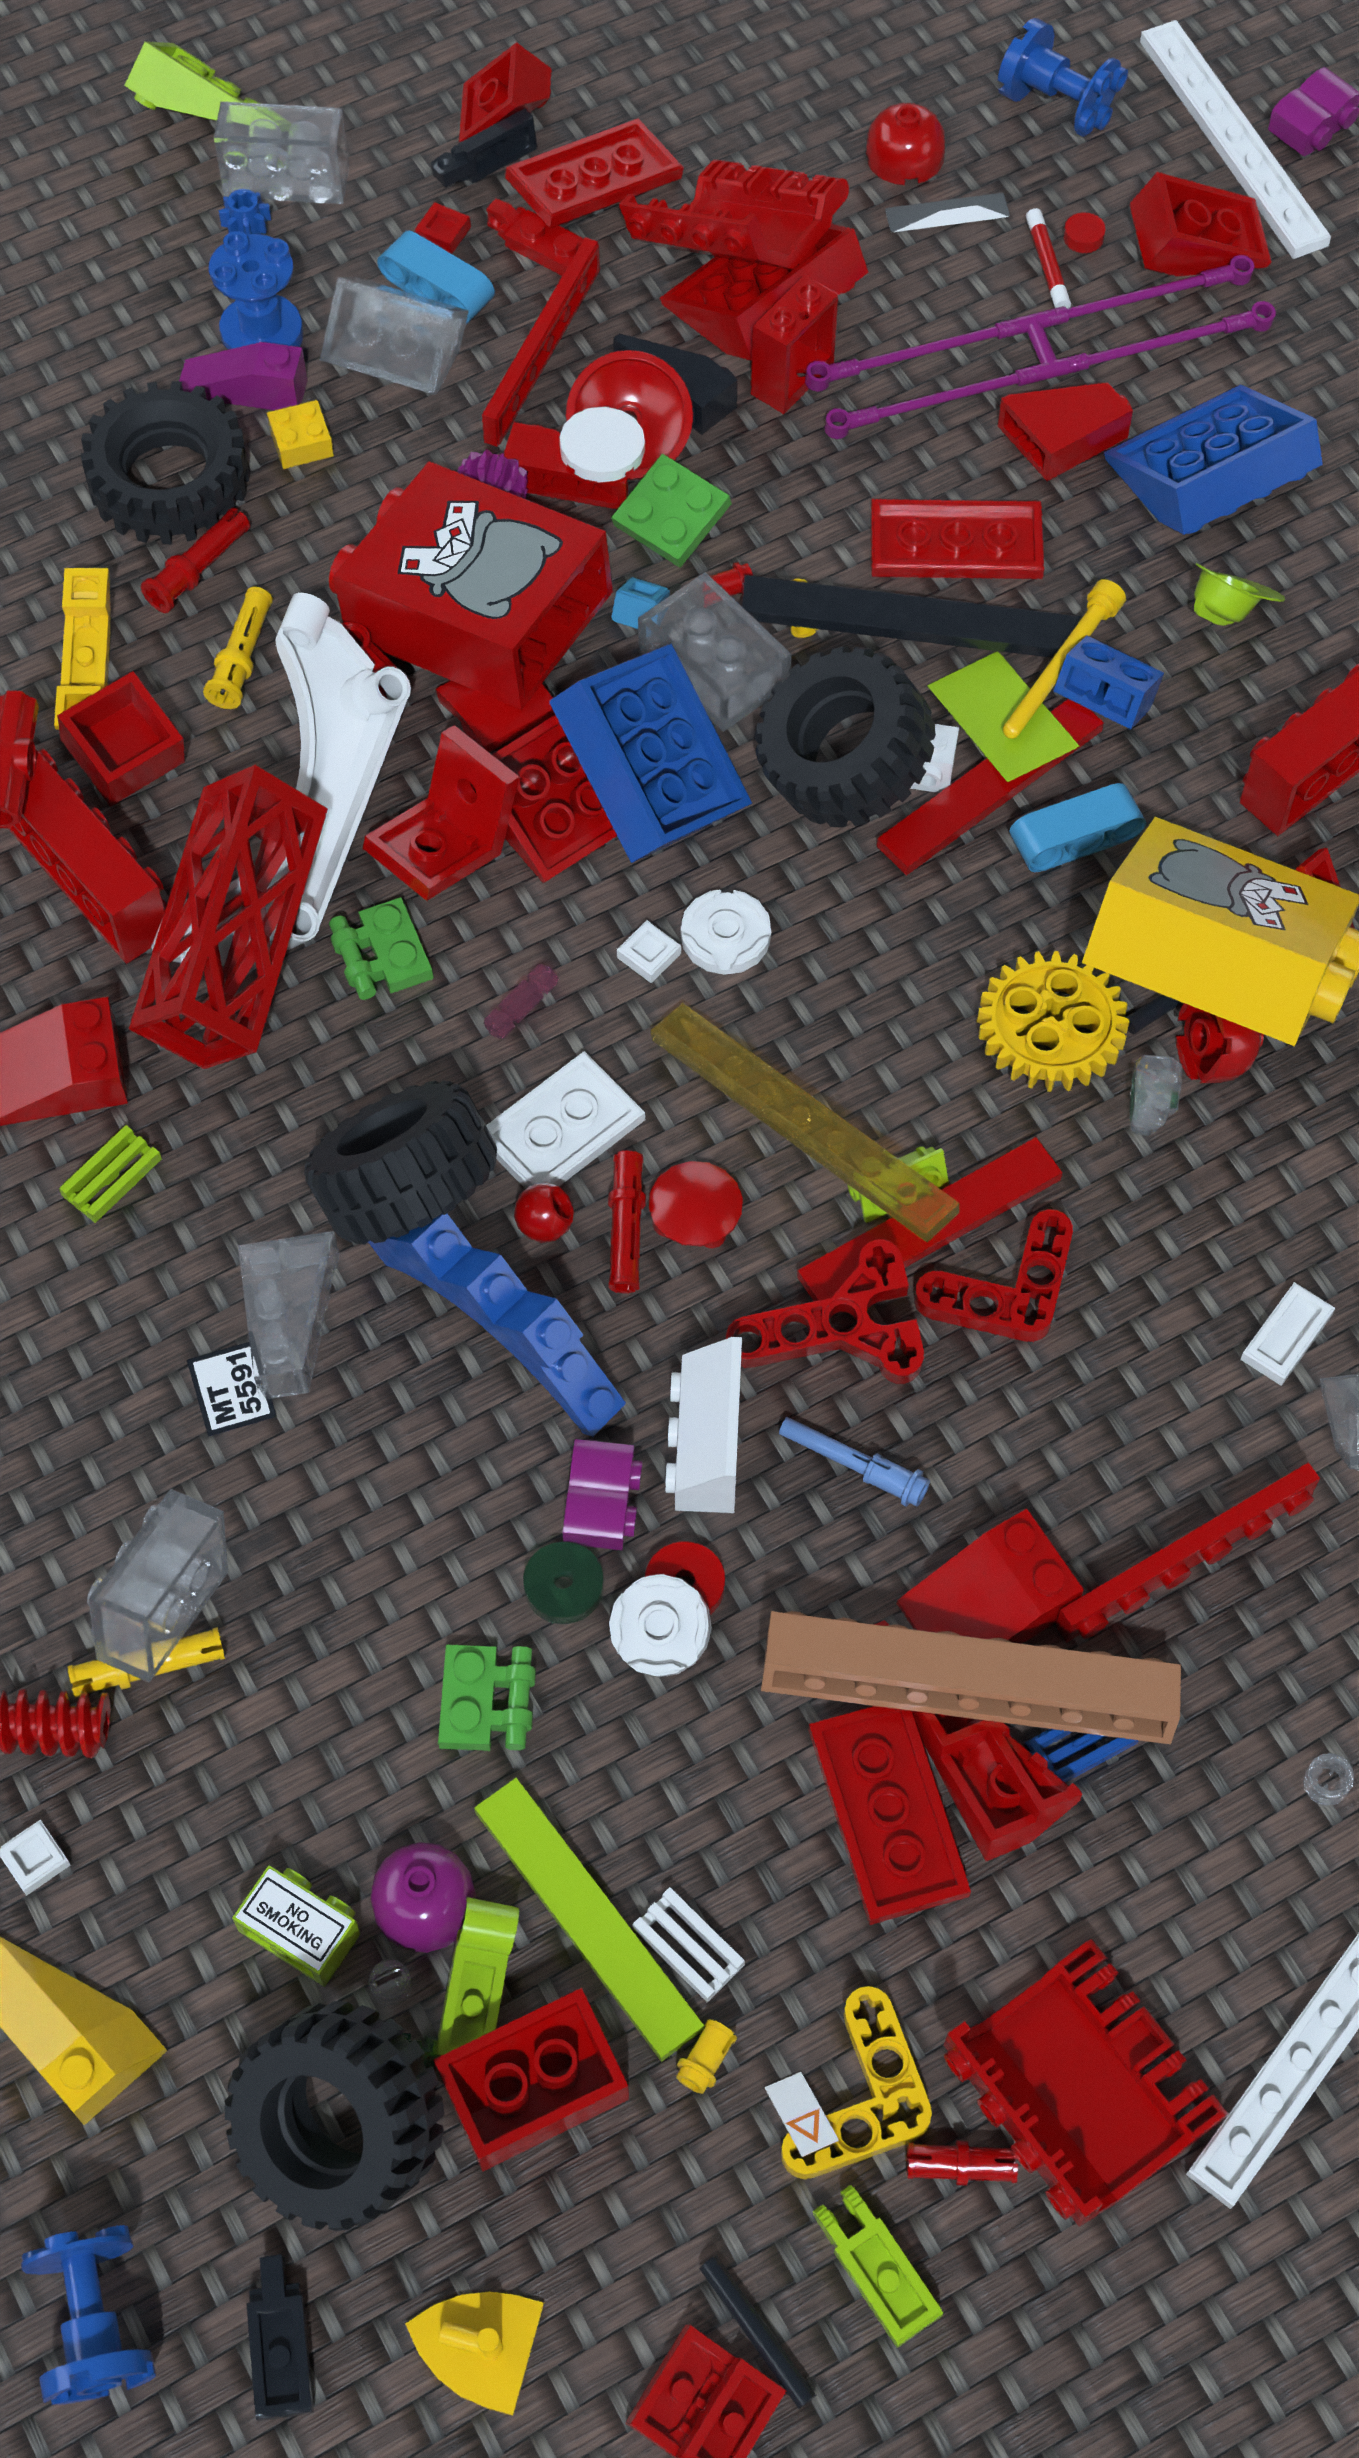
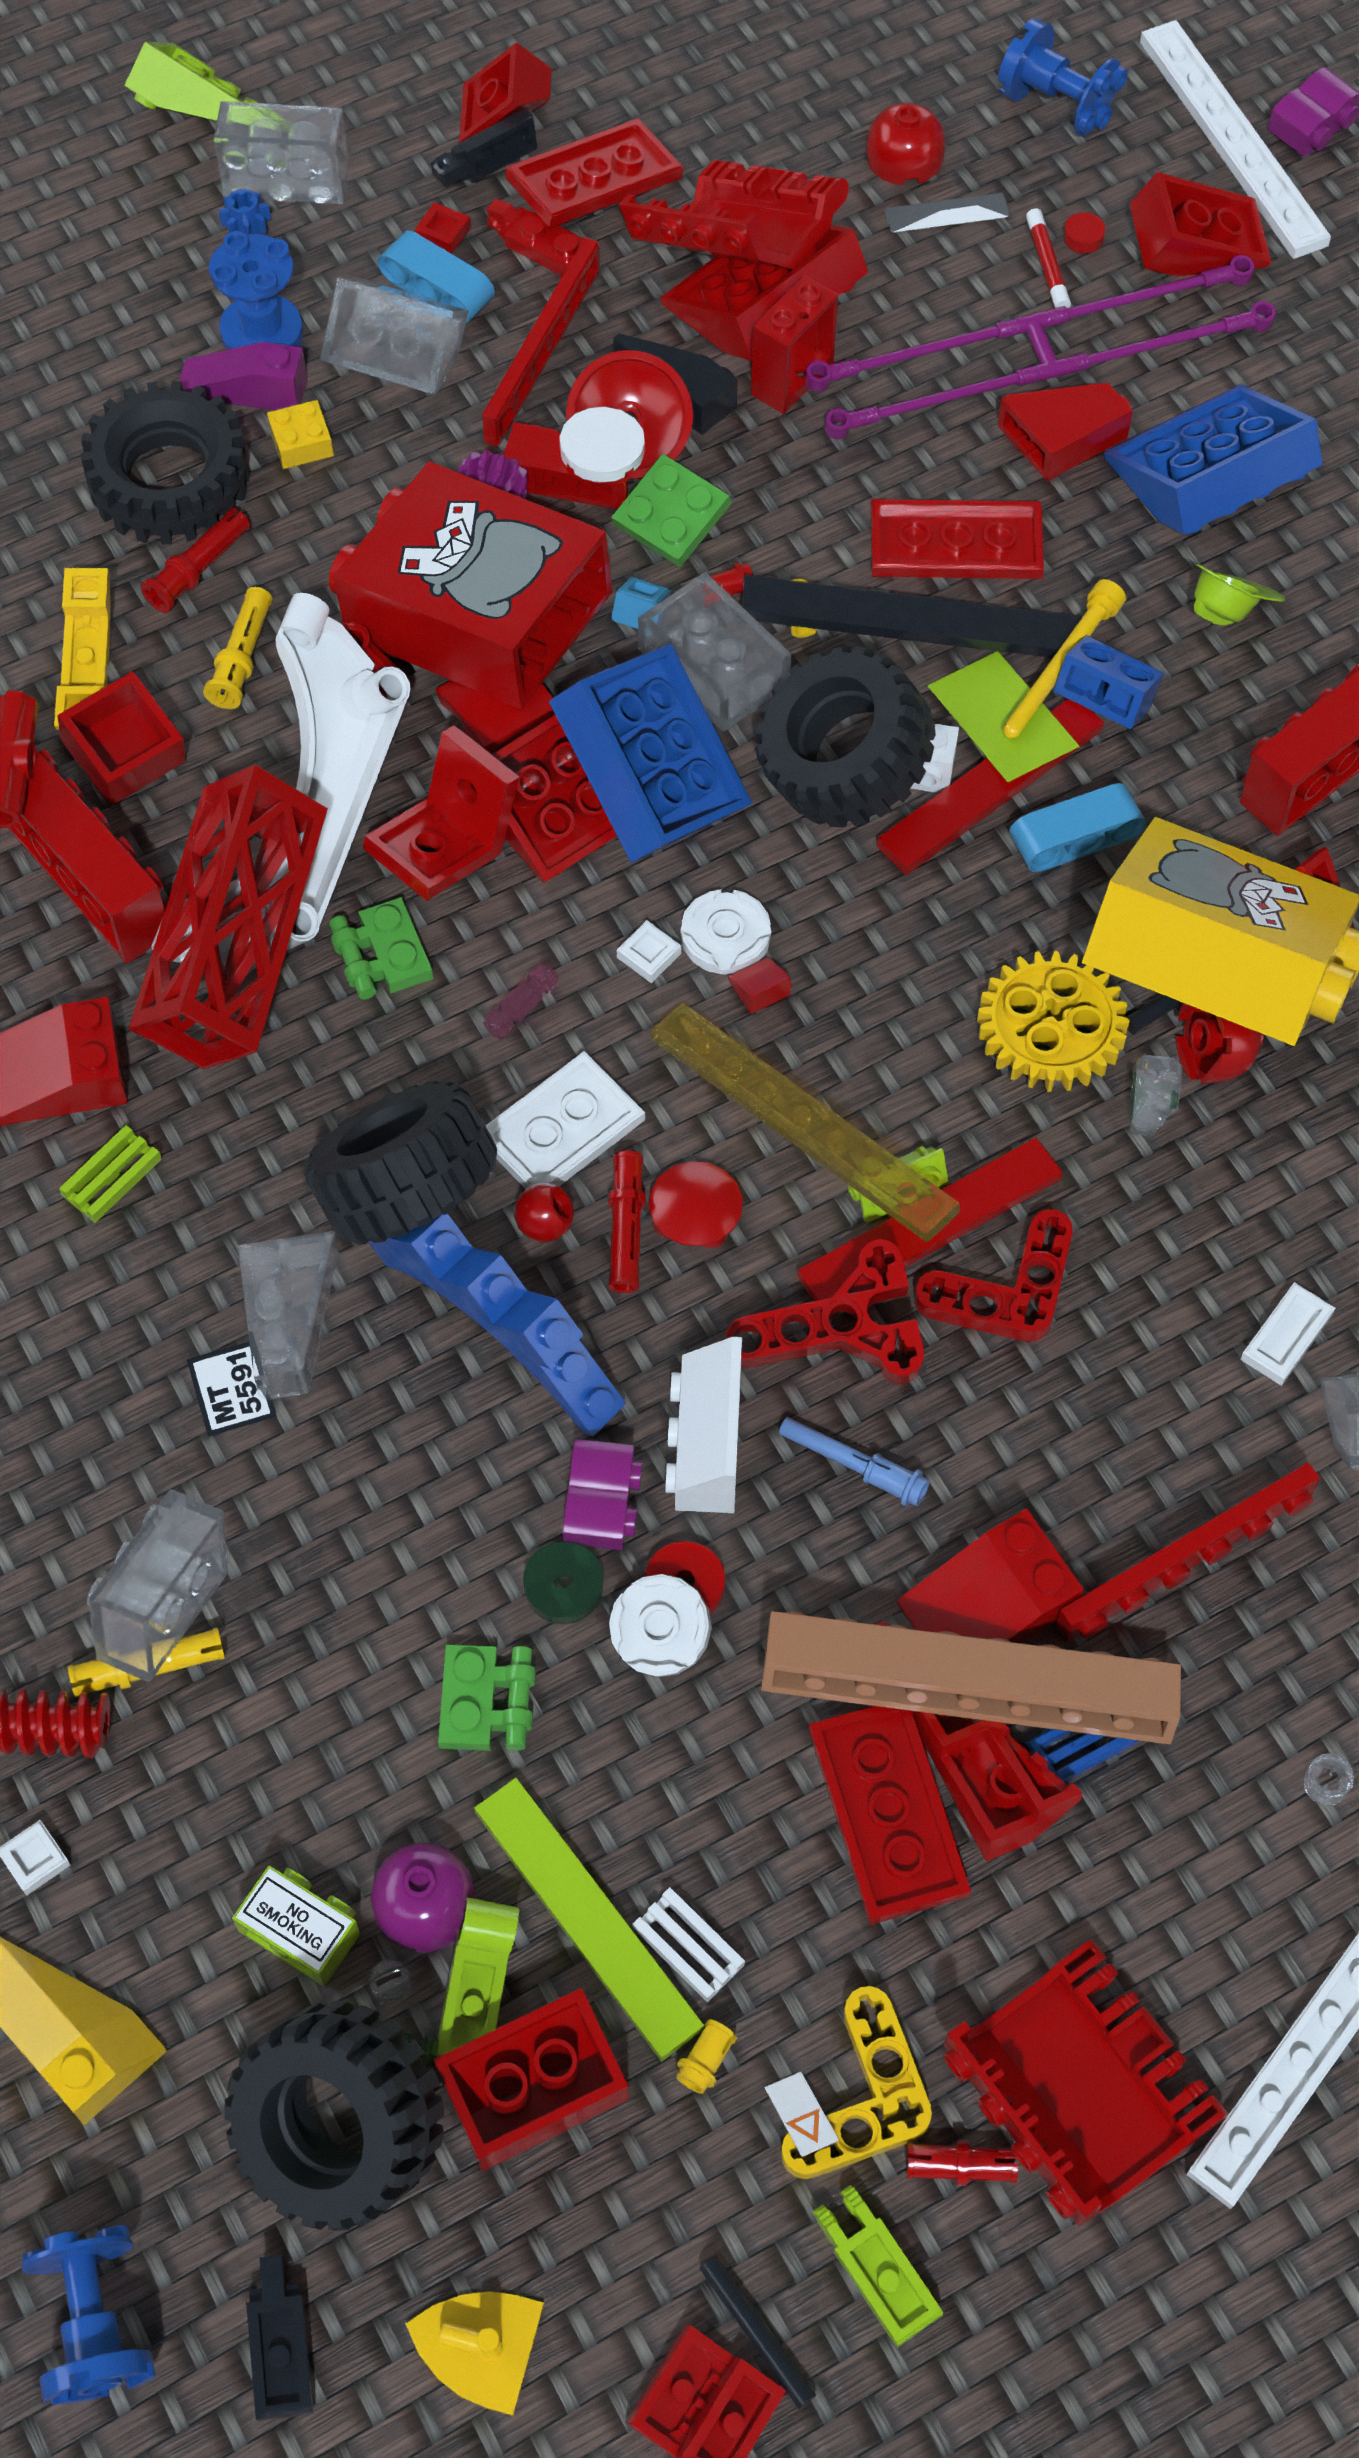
none -> red slope [728,957,791,1014]

